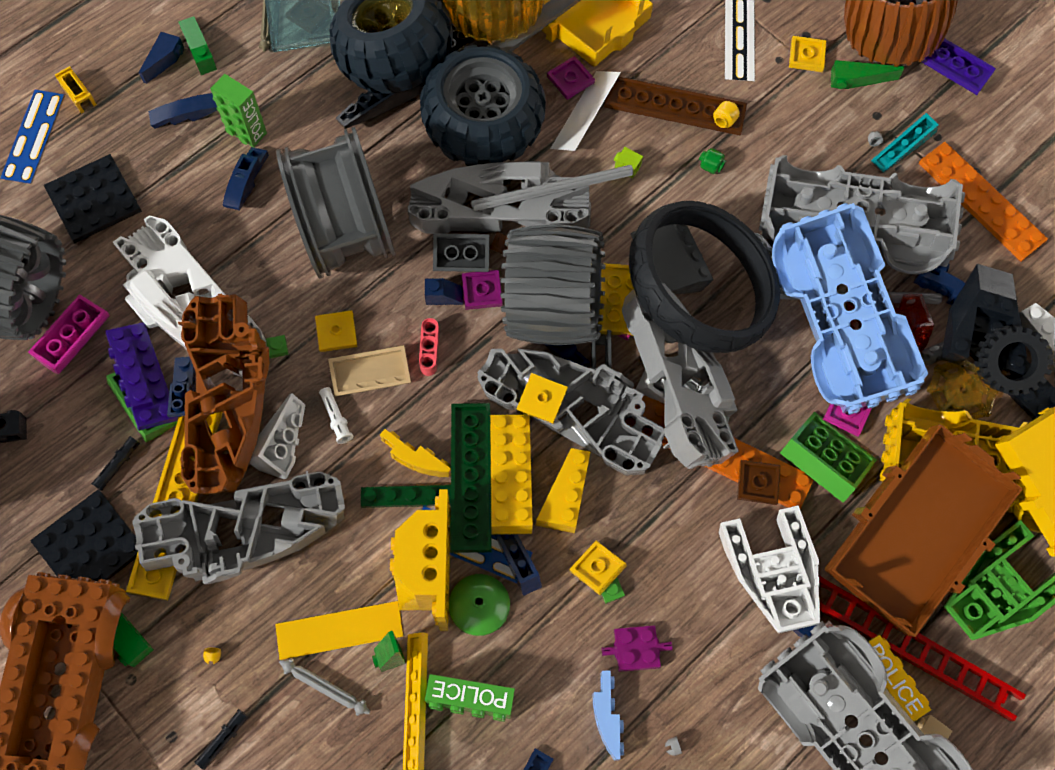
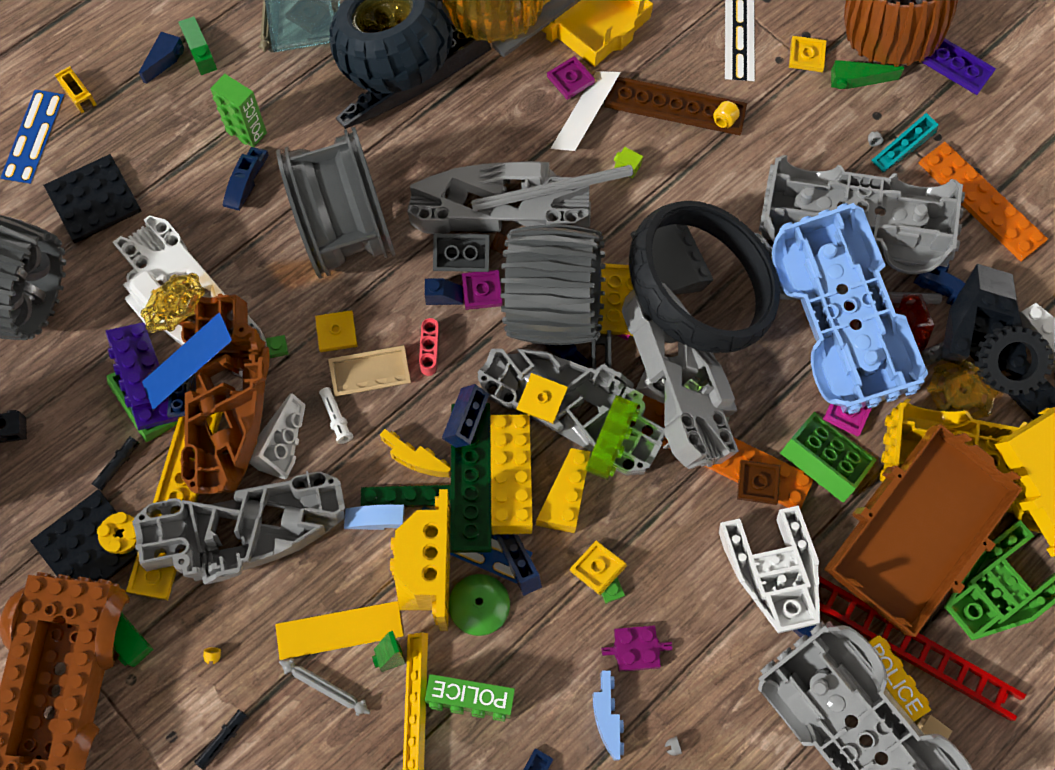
dark pink brick [28,294,110,375] -> none
dark blue slope [148,93,217,129] -> none
black wheel [420,45,546,166] -> none
green head [699,148,726,175] -> none
none -> yellow plate [97,512,136,554]
none -> clear yellow plate [141,273,205,333]
none -> blue sticker [142,312,232,409]
none -> light blue slope [344,505,405,530]
none -> dark blue brick [442,384,489,448]
none -> clear neon green brick [585,395,640,480]

